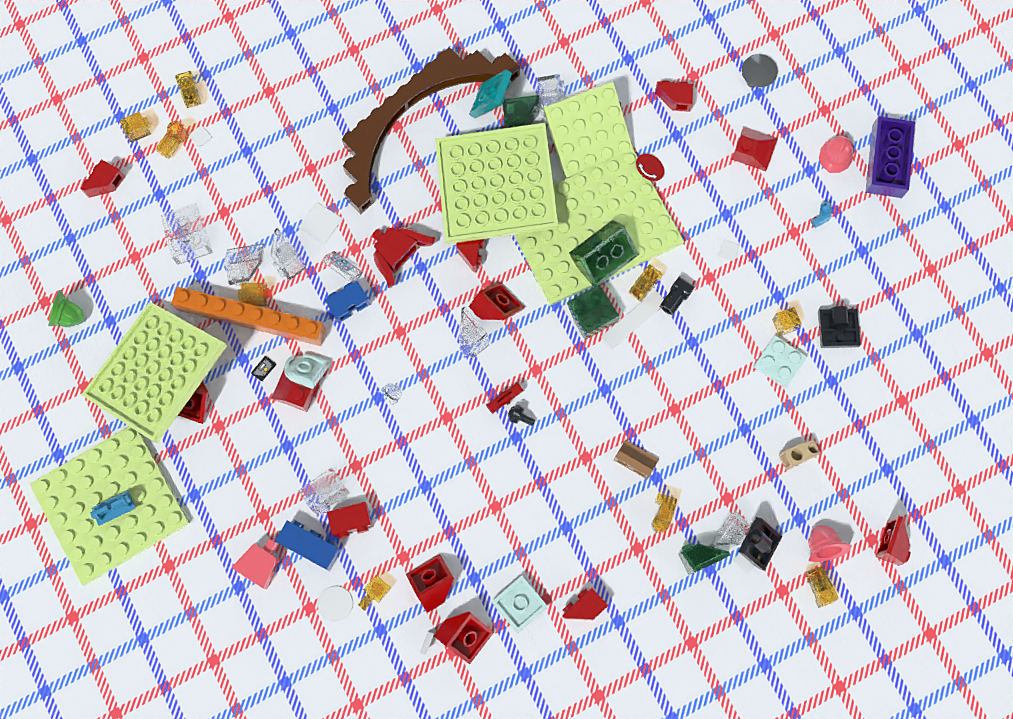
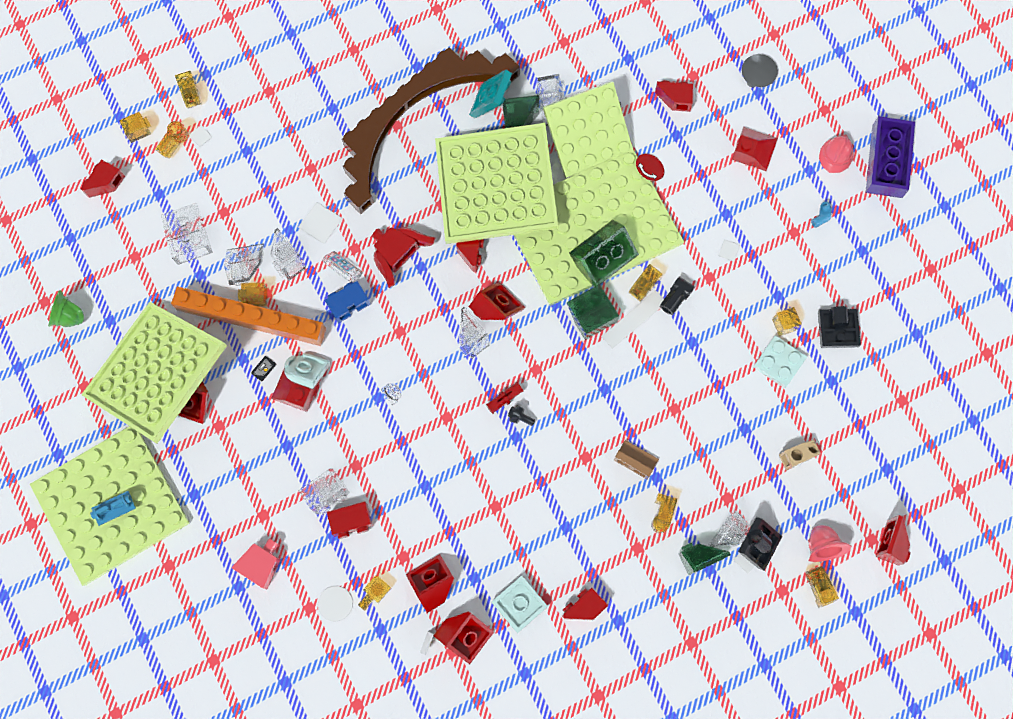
blue brick [275,520,341,572] -> none

